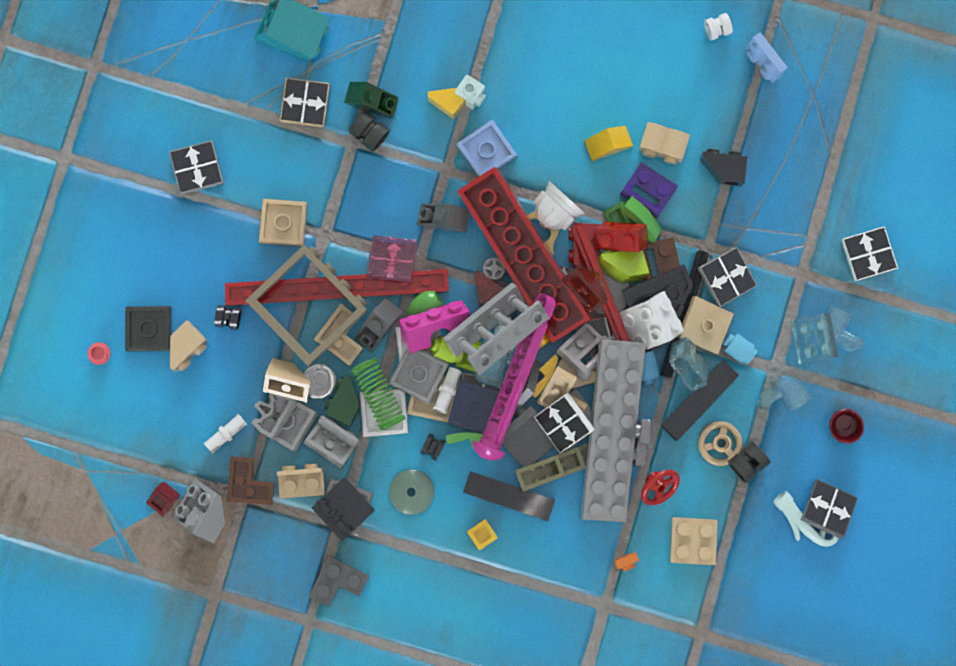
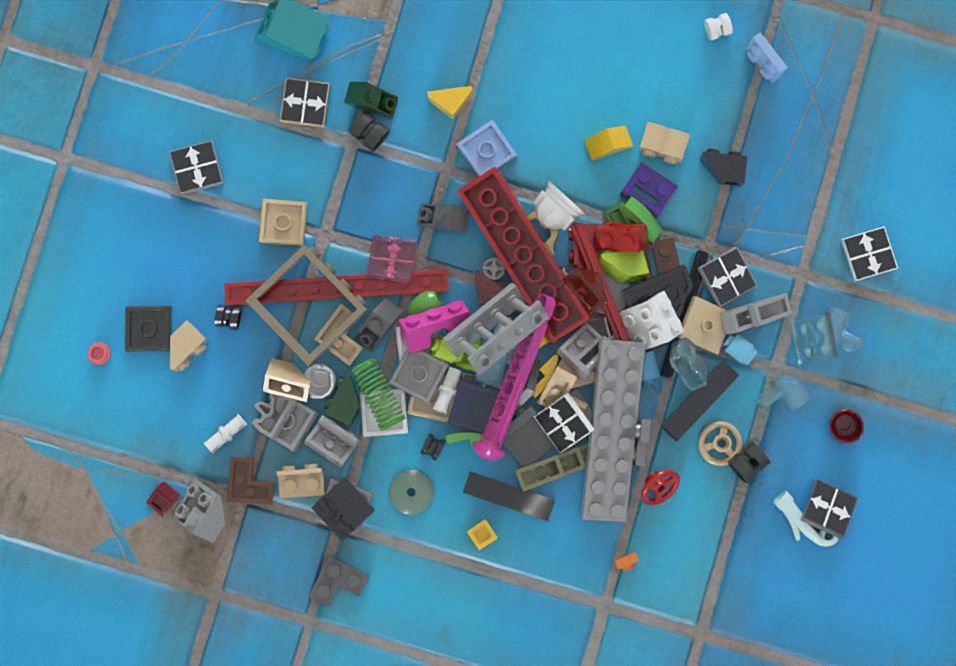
light aqua bracket [455,75,486,110] -> none
tan plate [669,517,718,565] -> none
none -> light grey slope [720,293,792,334]

